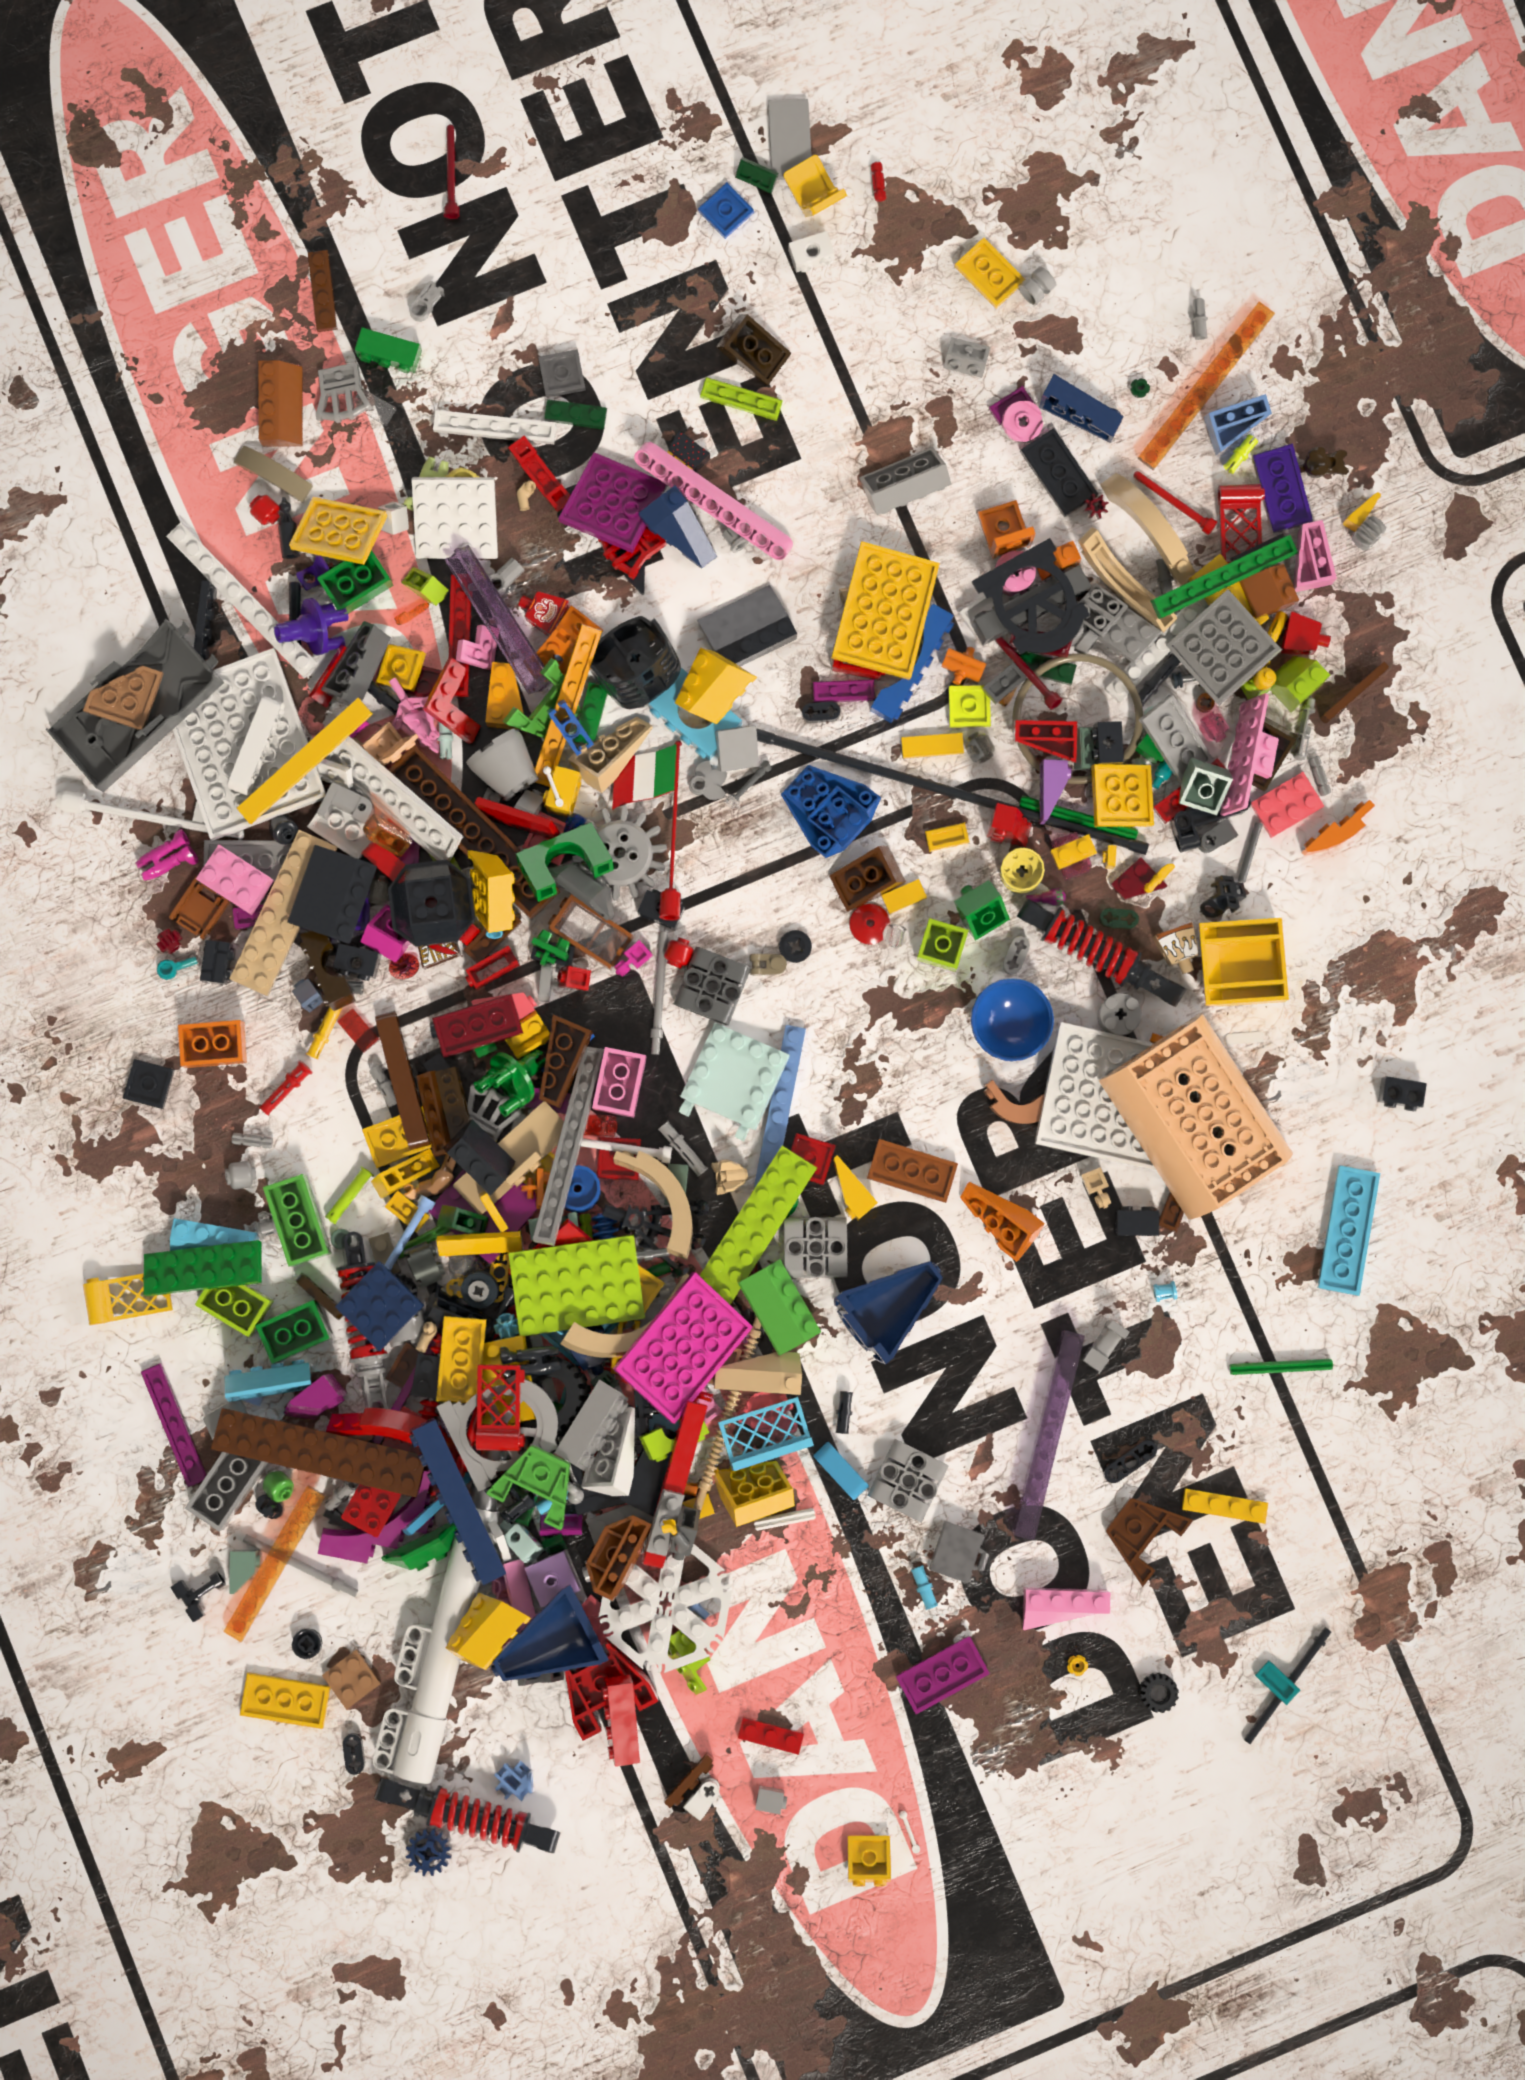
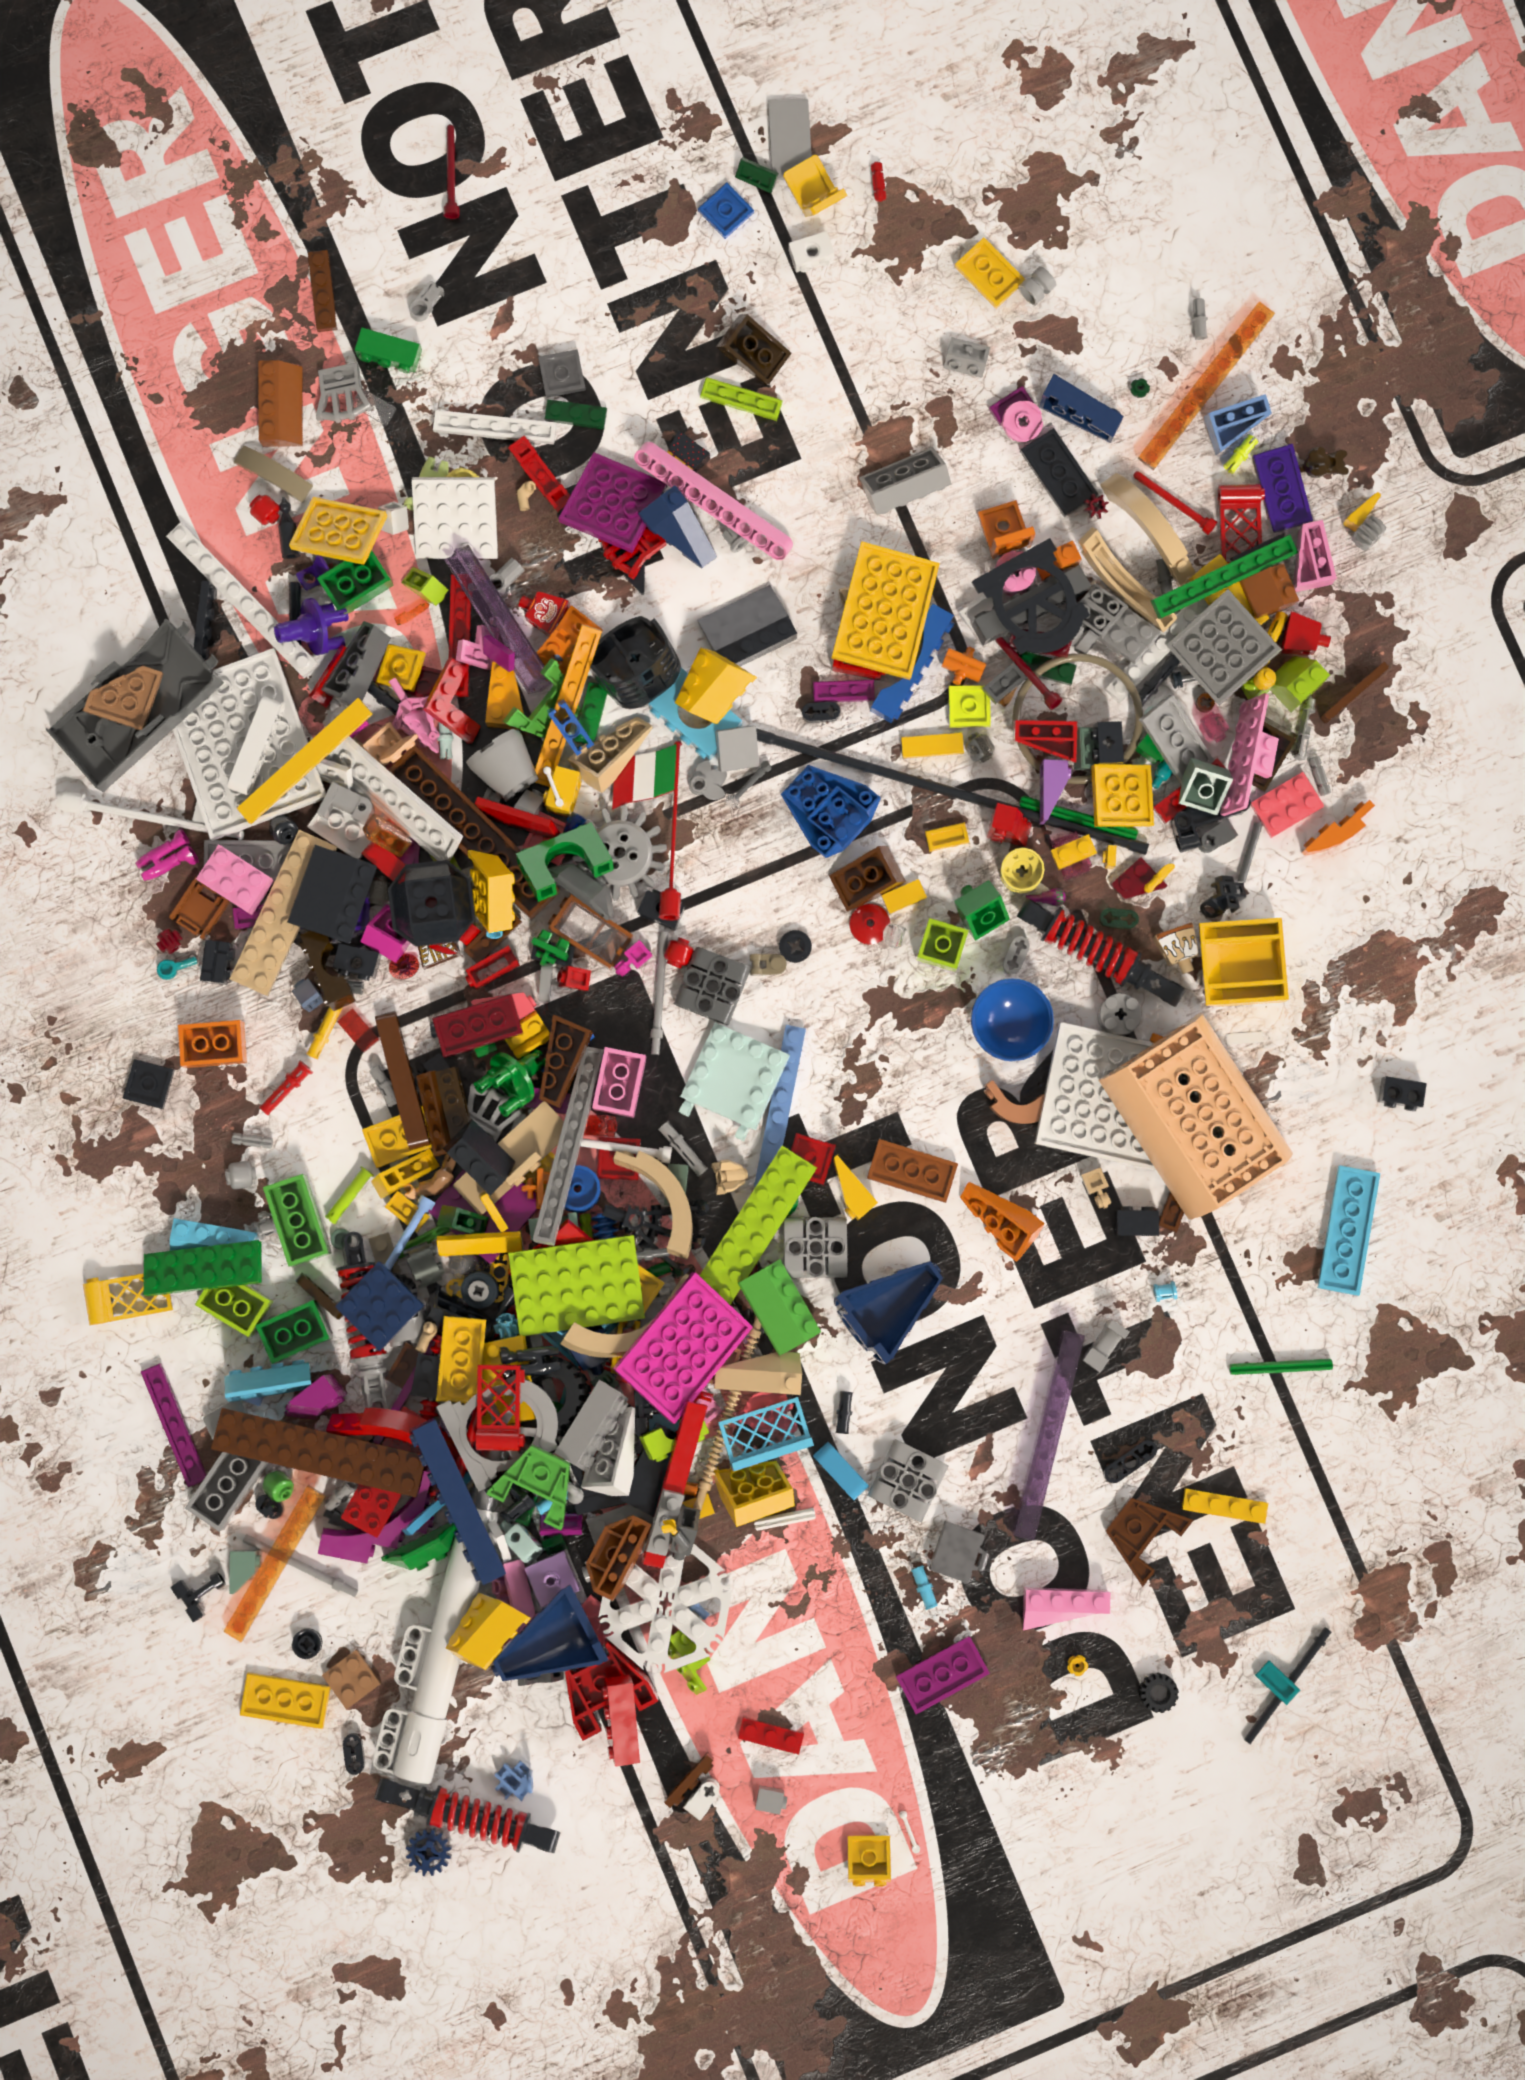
none -> magenta tile [483,634,515,672]

